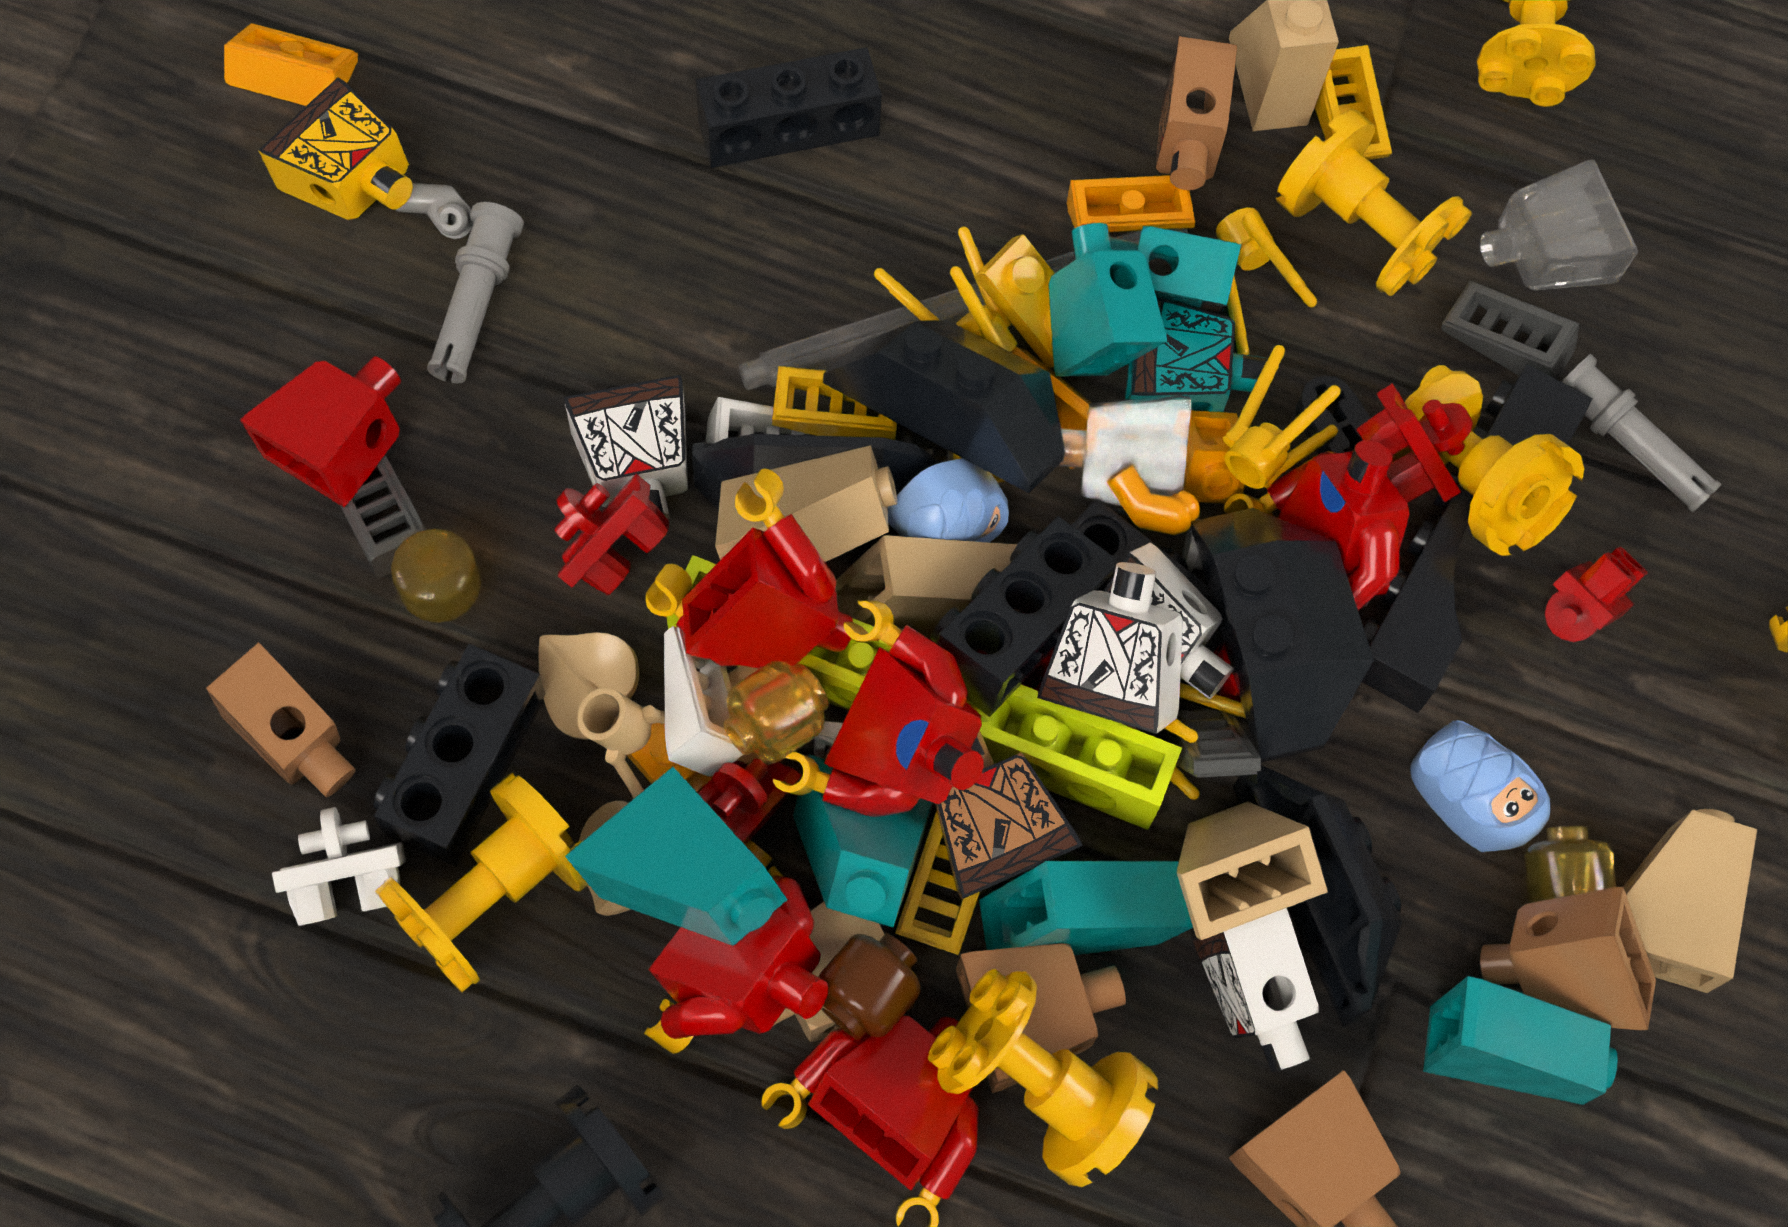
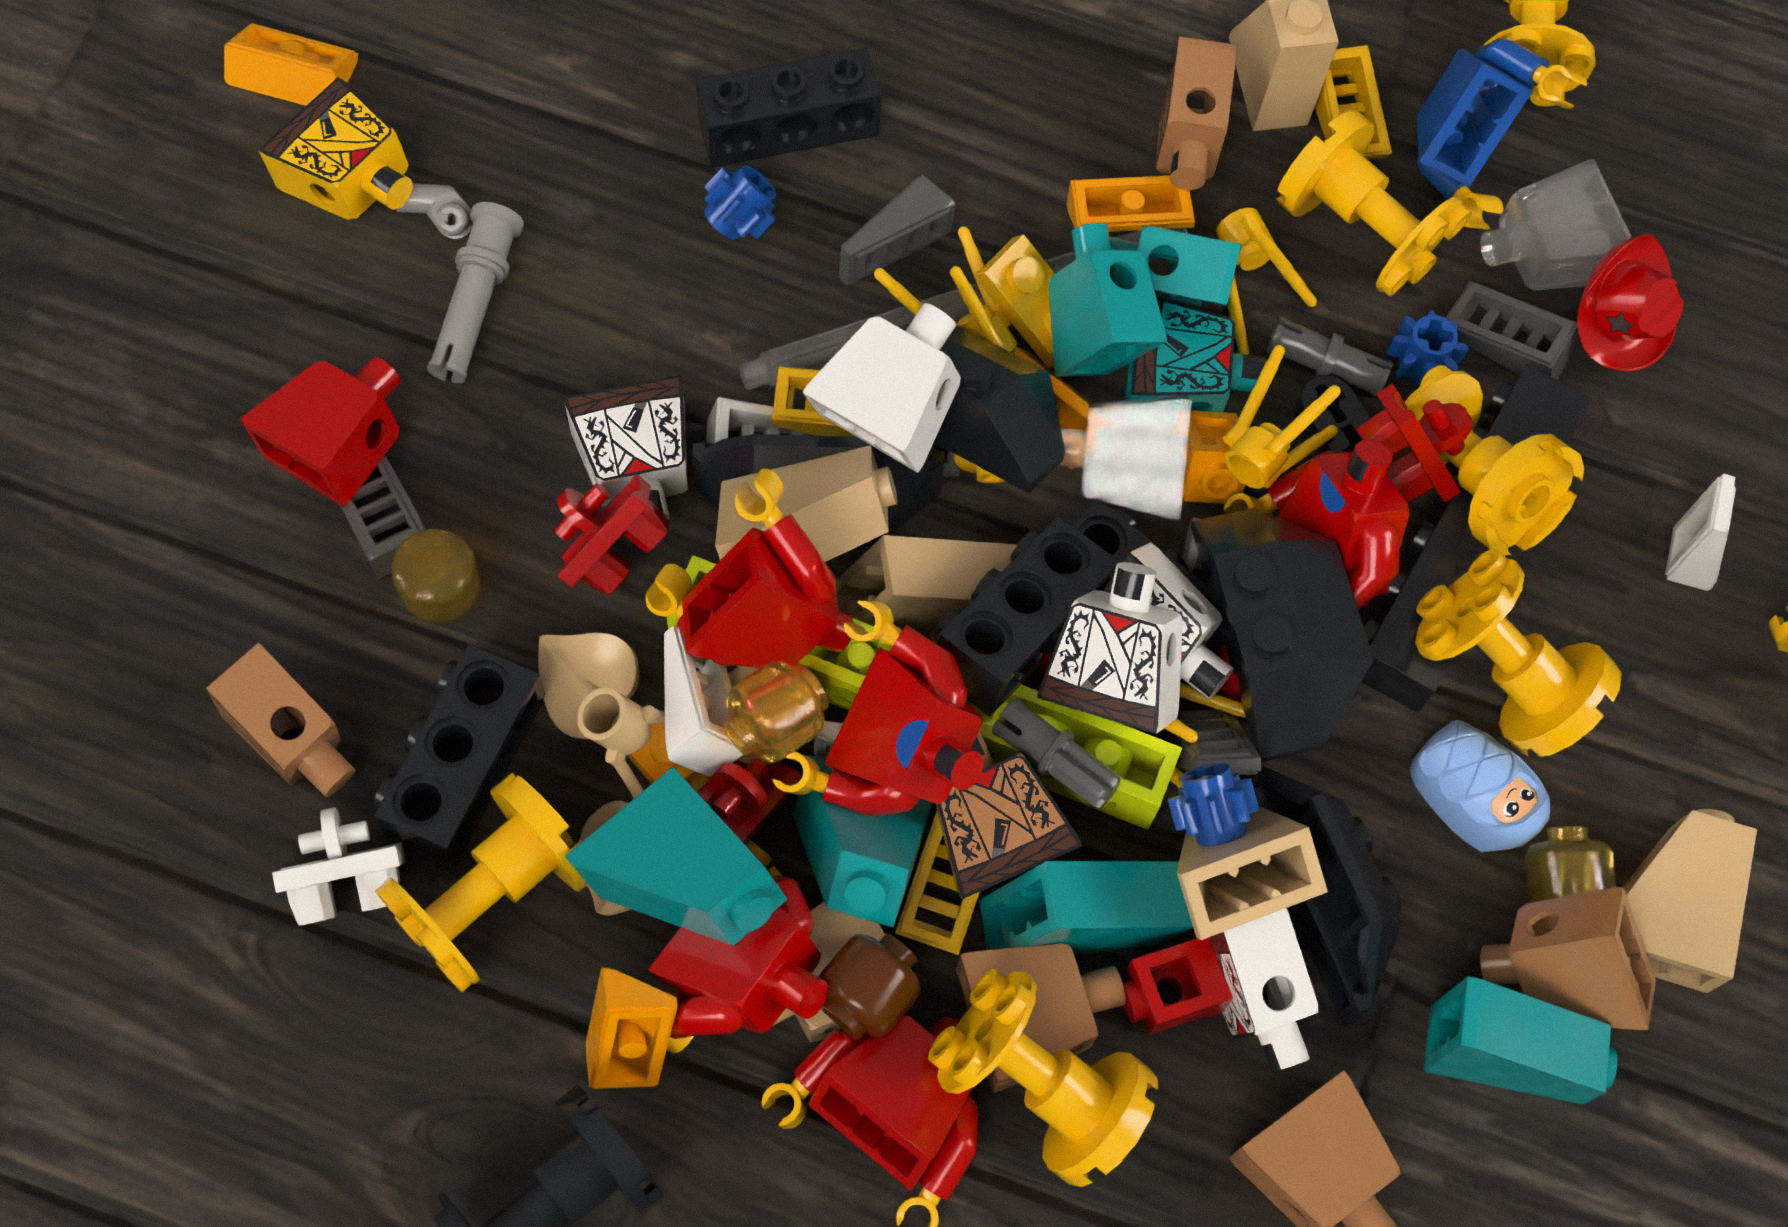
light blue piece [888,458,1009,543] -> none
light orange arm [1106,464,1200,535] -> none
red hips [1545,546,1648,642] -> none
light grey pin [1561,354,1722,512] -> none
none -> light orange slope [586,968,678,1089]
none -> blue gear [704,166,776,240]
none -> white torso [802,303,961,473]
none -> dark grey slope [839,175,956,286]
none -> dark grey axle [992,698,1120,808]
none -> red brick [1123,938,1233,1036]
none -> blue gear [1168,763,1259,846]
none -> dark grey pin [1266,315,1393,398]
none -> blue gear [1387,310,1468,386]
none -> yellow piece [1415,549,1622,757]
none -> blue torso [1417,39,1587,230]
none -> red hat [1577,234,1684,371]
none -> white slope [1665,473,1736,591]

